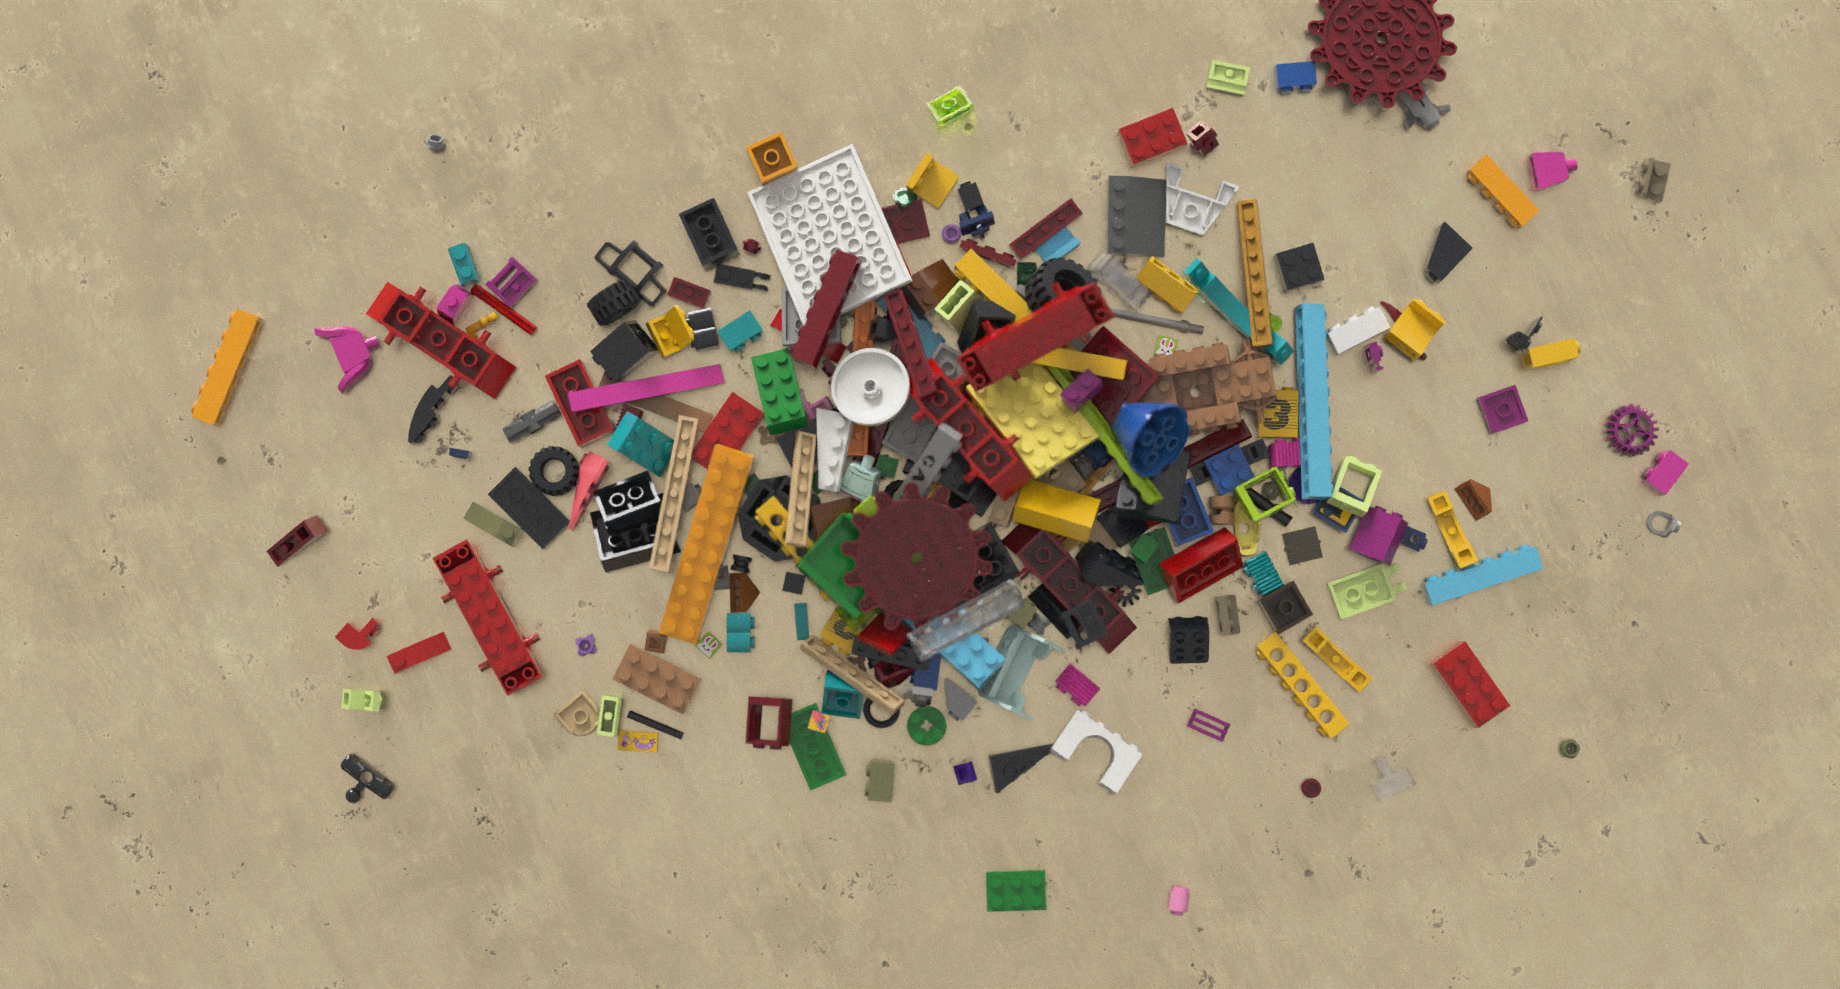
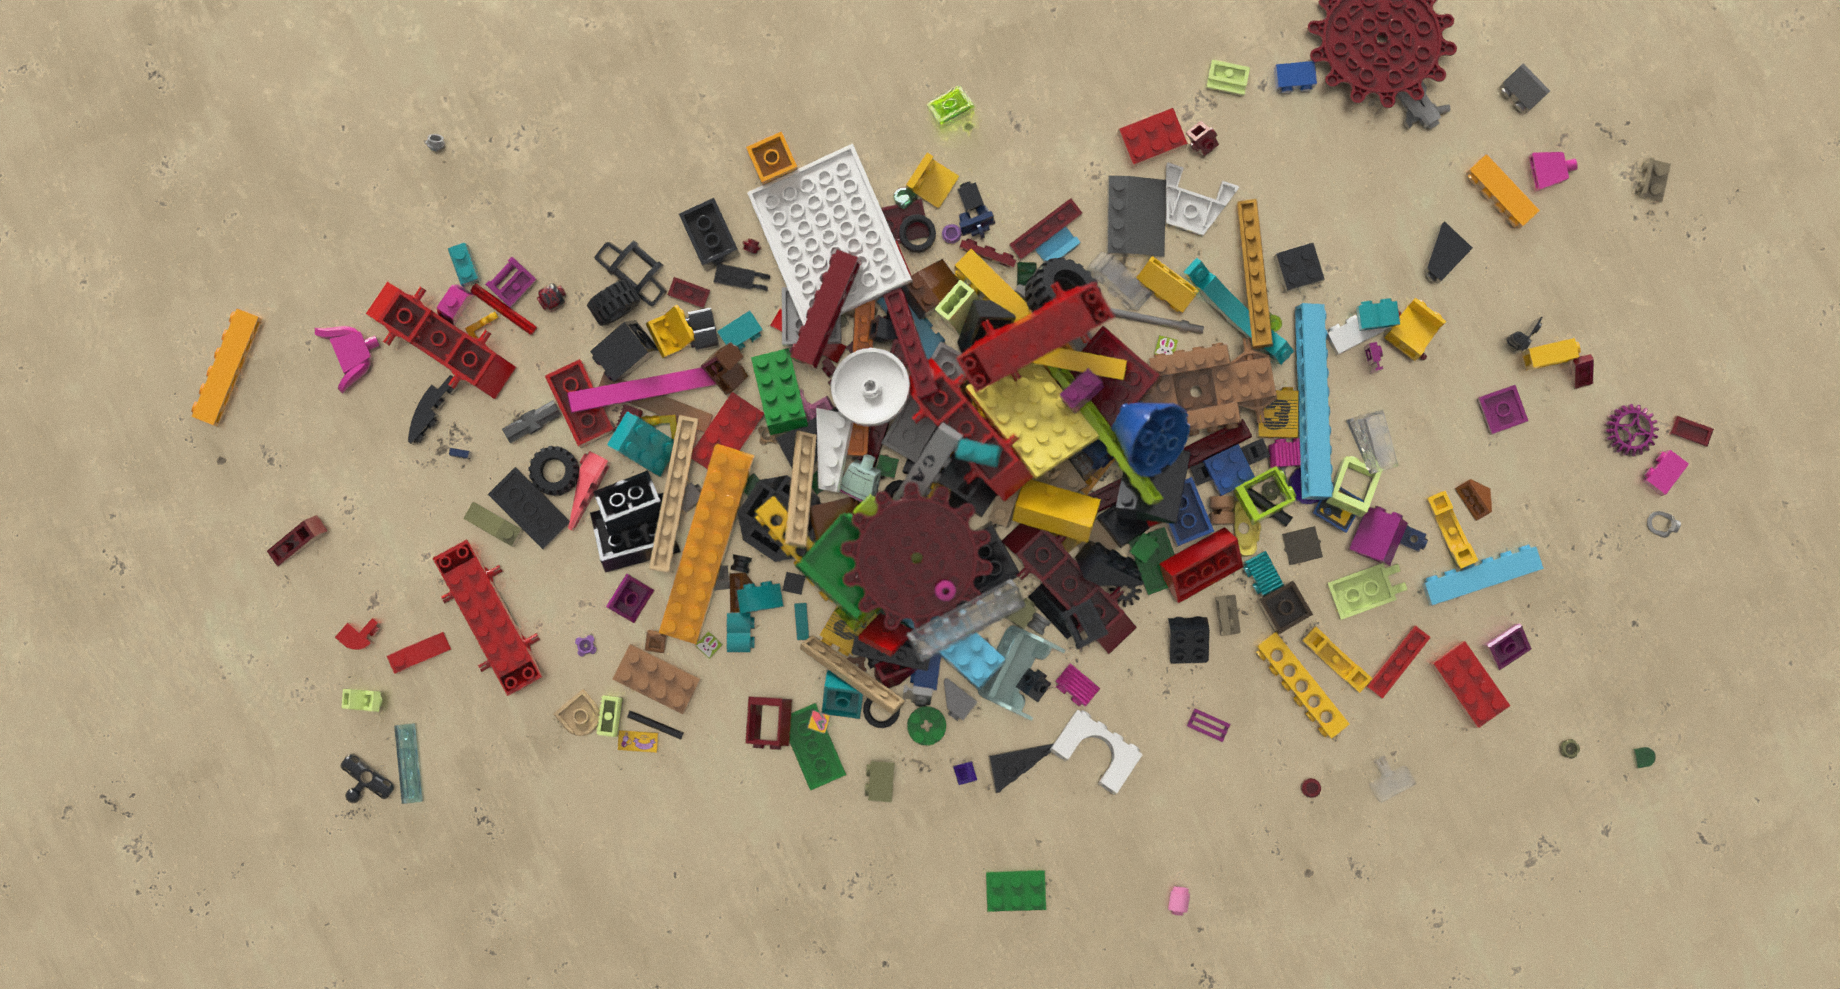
none -> clear light blue plate [394,723,422,804]
none -> head [537,283,567,312]
none -> magenta slope [606,574,654,623]
none -> yellow piece [641,415,677,439]
none -> reddish brown brick [701,342,748,395]
none -> teal brick [737,581,784,614]
none -> black tyre [899,214,936,253]
none -> dark pink plate [935,581,955,601]
none -> teal brick [956,438,1002,467]
none -> black brick [1015,668,1051,703]
none -> clear wedge [1346,410,1399,474]
none -> teal brick [1356,298,1400,331]
none -> red plate [1366,625,1431,699]
none -> magenta slope [1482,623,1532,671]
none -> flat silver slope [1499,63,1550,114]
none -> dark red plate [1572,354,1594,389]
none -> clear green tile [1633,747,1656,768]
none -> dark red tile [1669,416,1714,447]

